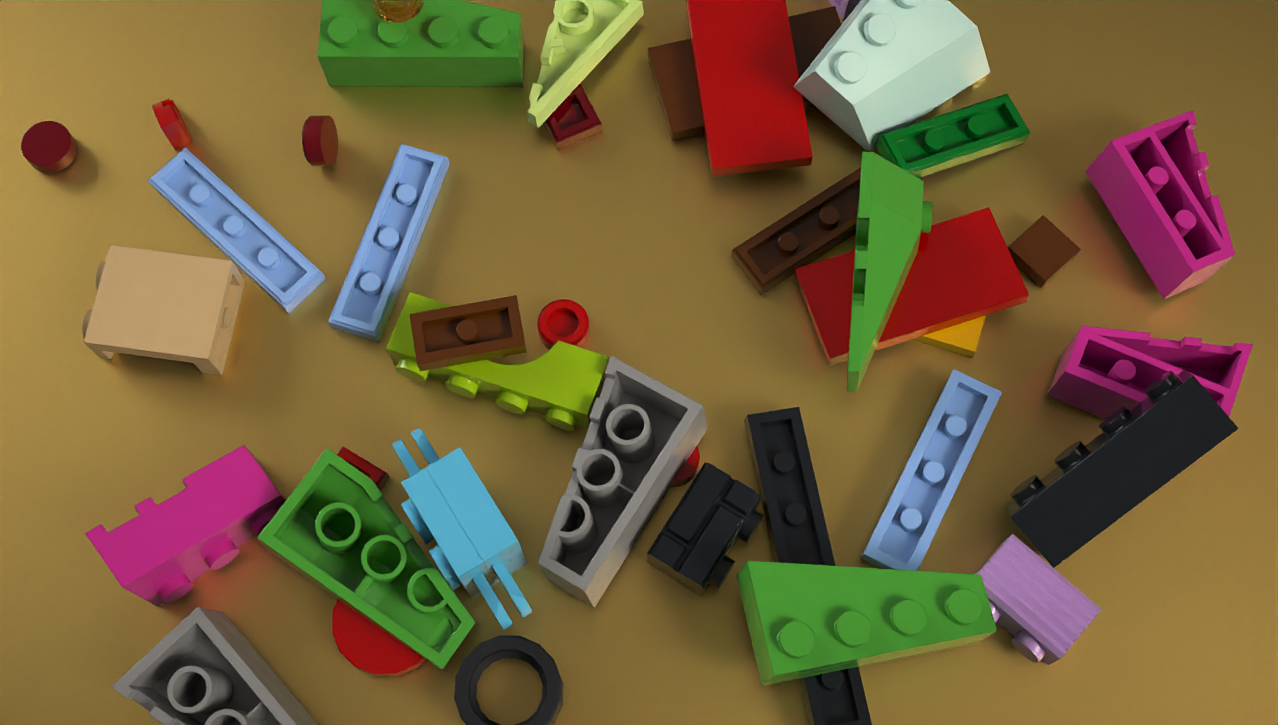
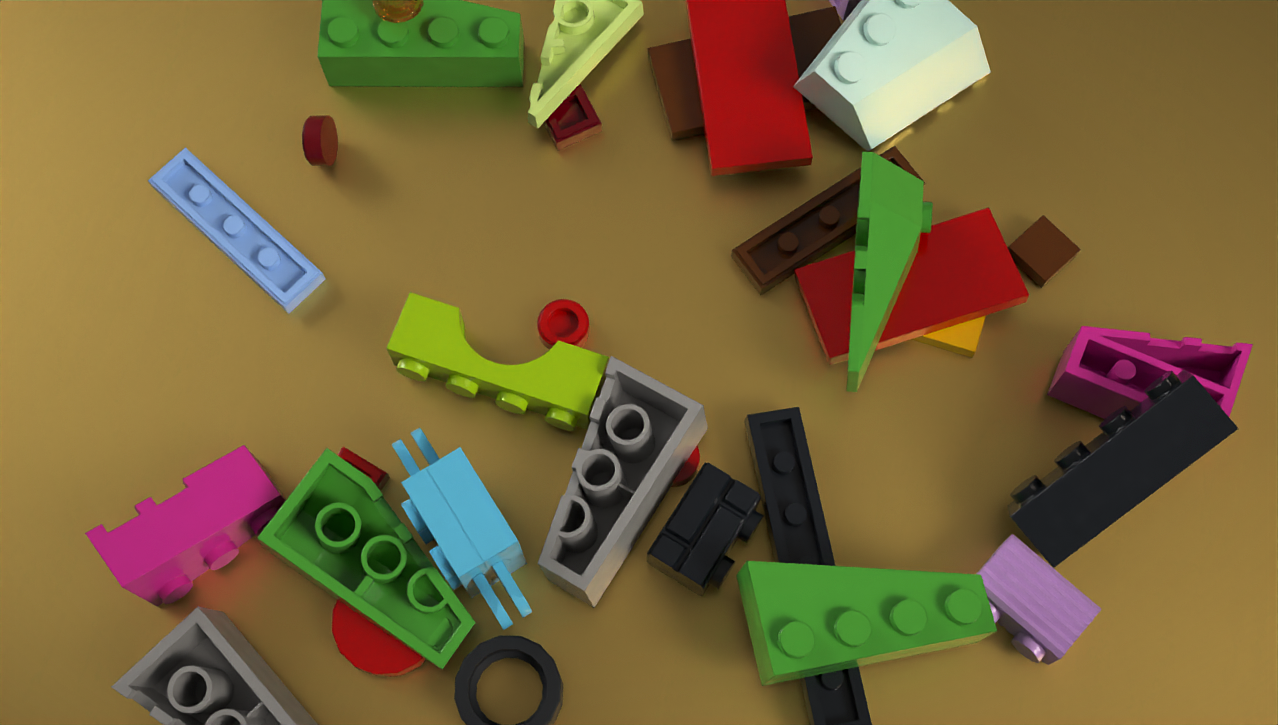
dark red tile [21,121,77,173] -> none
tan panel [82,245,245,376] -> none
red tile [152,99,192,151] -> none
light blue tile [328,144,450,342] -> none
reddish brown plate [409,295,527,371] -> none
light blue plate [861,369,1002,571] -> none
green tile [874,94,1031,178] -> none
dark pink wedge [1085,110,1235,299] -> none

